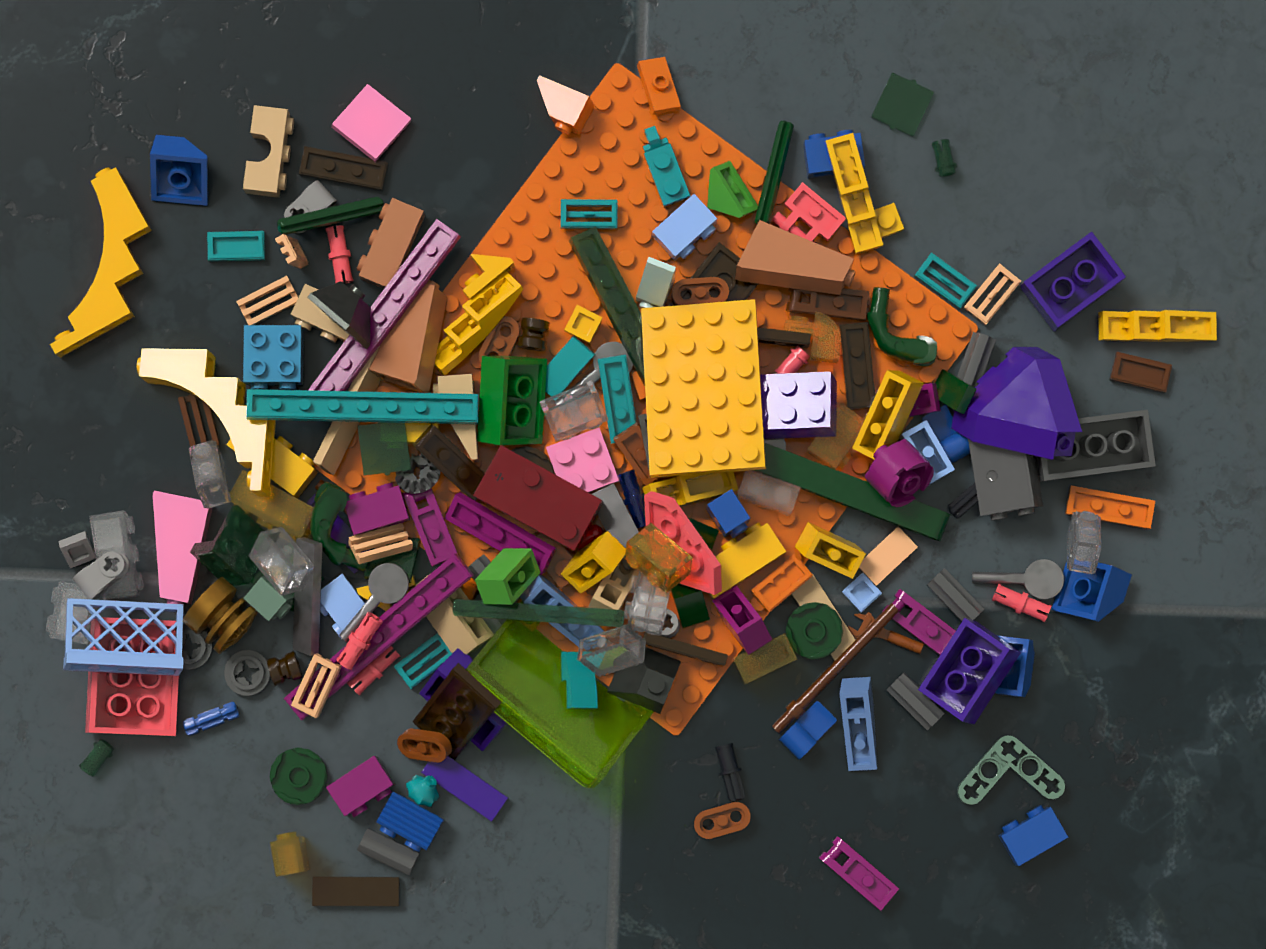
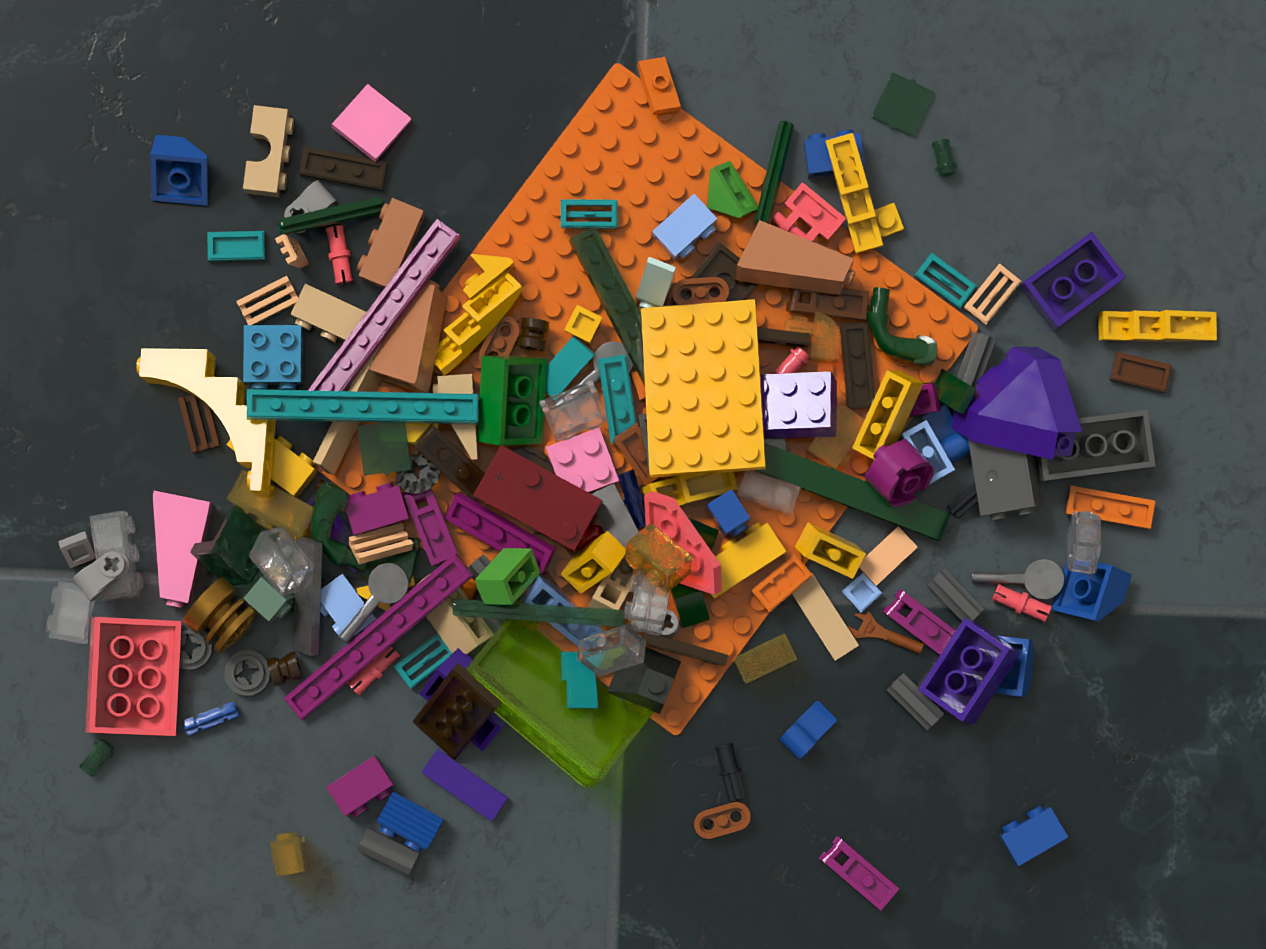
yellow arch [50,167,152,357] -> none
light blue fence [63,598,183,676] -> none
clear brick [189,440,232,509] -> none
dark green tile [269,747,328,805] -> none
light nougat tile [291,653,342,718] -> none
pearl dark grey slope [308,281,370,349] -> none
dark brown tile [312,877,400,906] -> none
coral pin [336,612,383,670] -> none
dark orange plate [397,728,452,763] -> none
teal piece [406,775,439,807] -> none
slope [537,76,594,135] -> none
teal hinge [643,126,690,207] -> none
magenta brick [712,585,773,655] -> none
reddish brown bar [772,603,899,734] -> none
dark green tile [786,602,844,660] -> none
medium blue slope [839,677,877,771] -> none
sand green beam [957,735,1065,805] -> none

